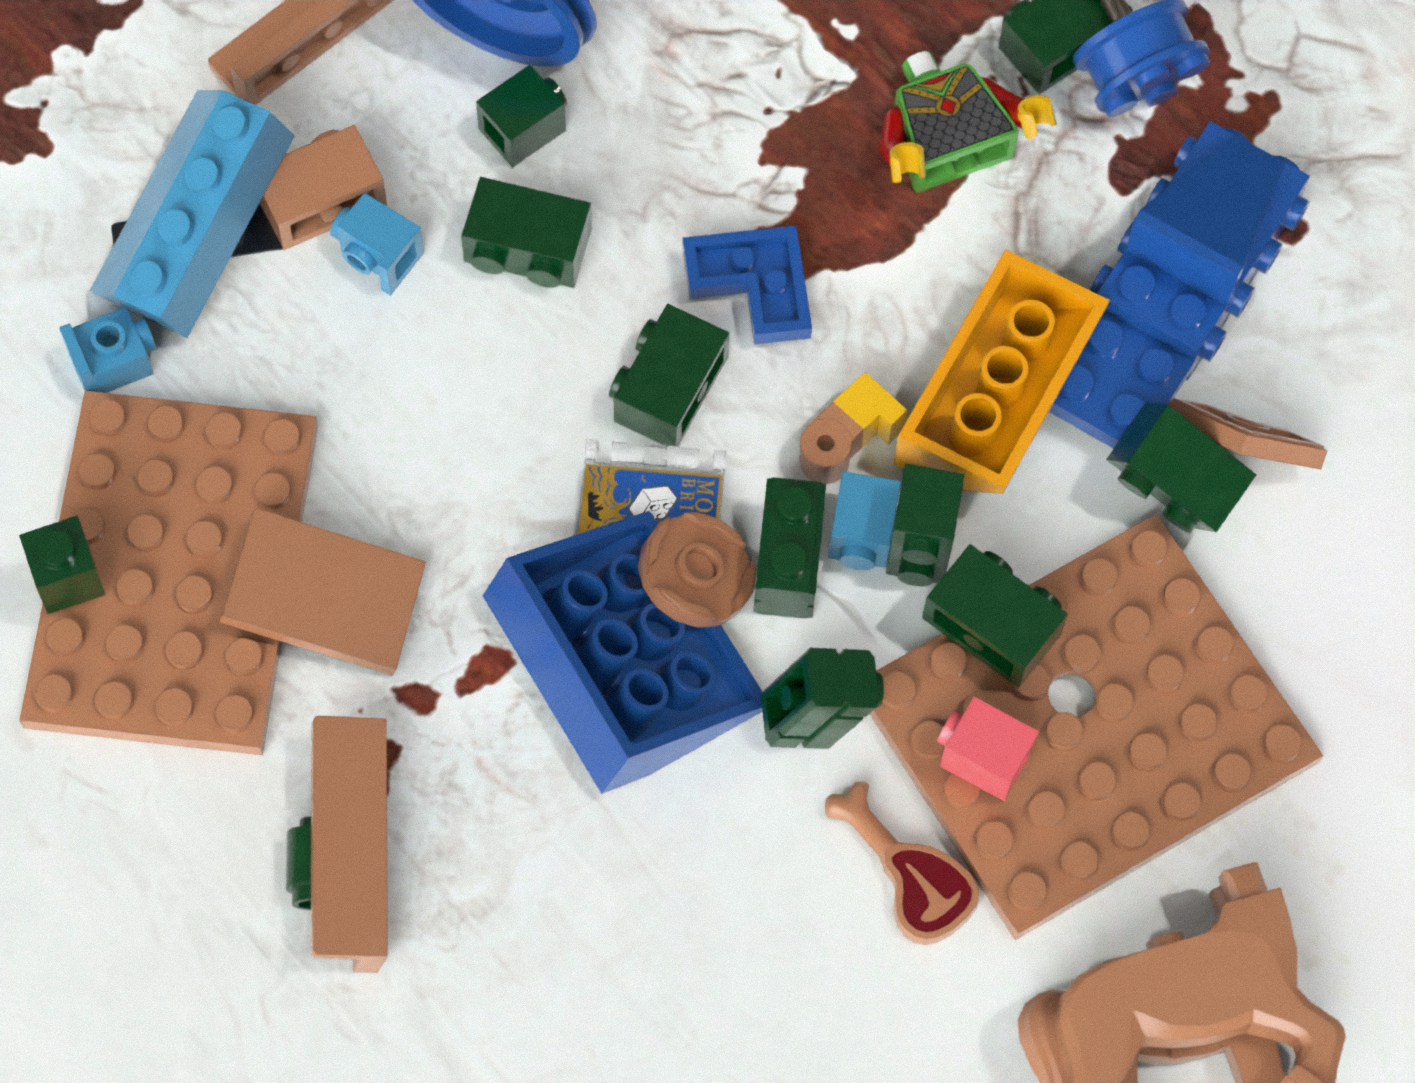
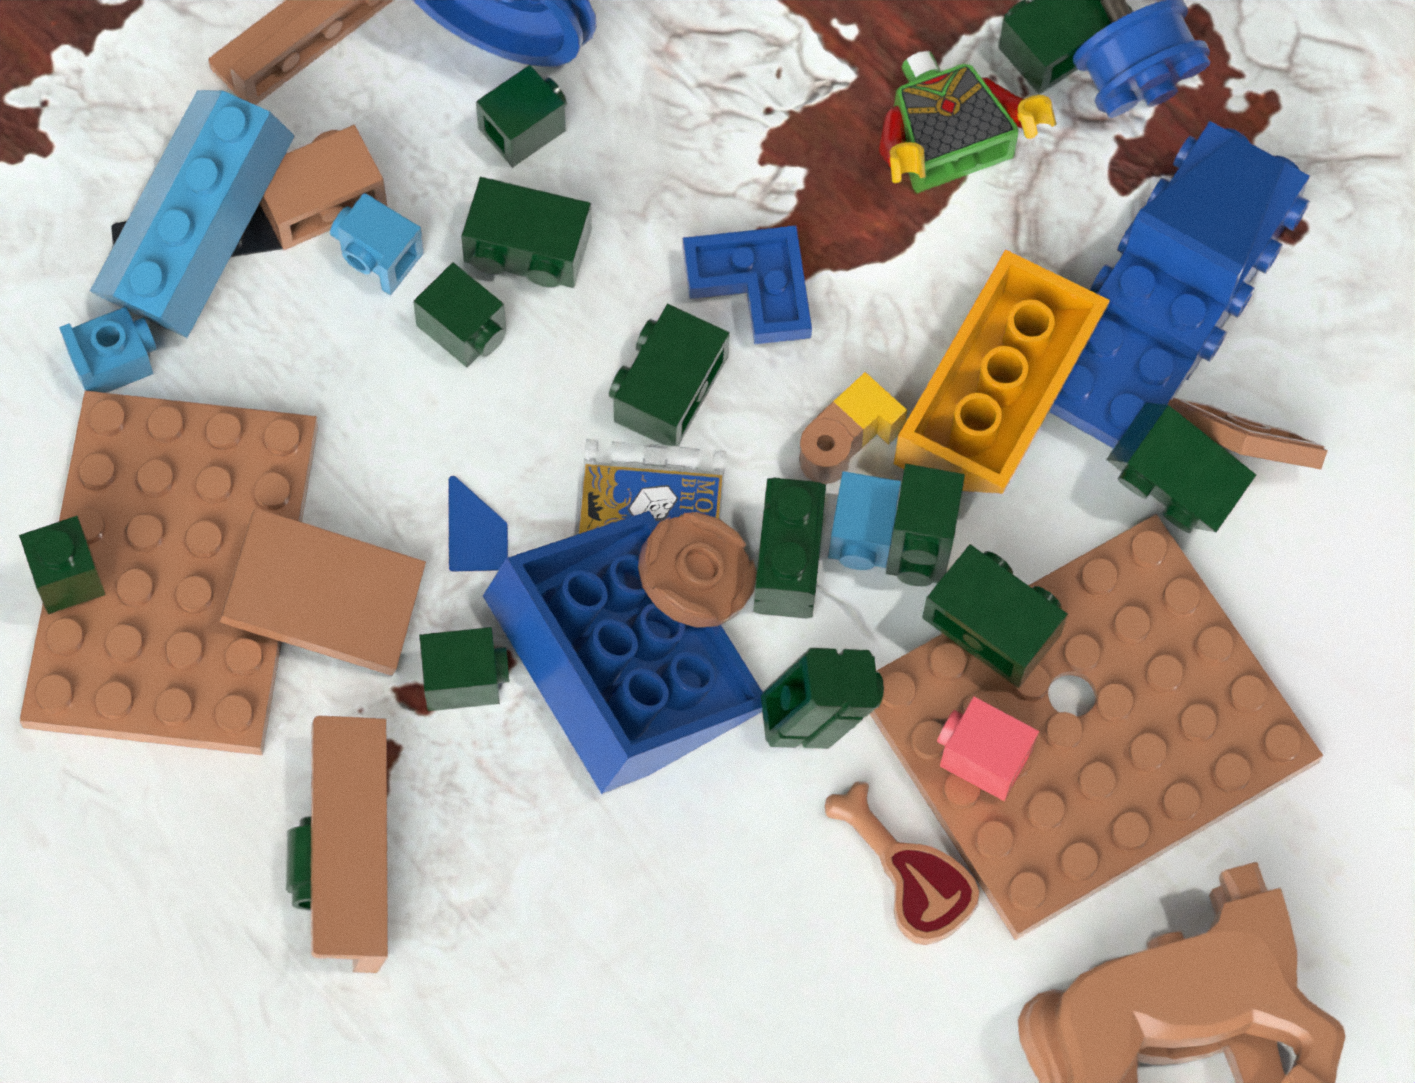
none -> dark green brick [413,262,506,367]
none -> dark green brick [419,627,510,711]
none -> blue sticker [448,476,508,572]

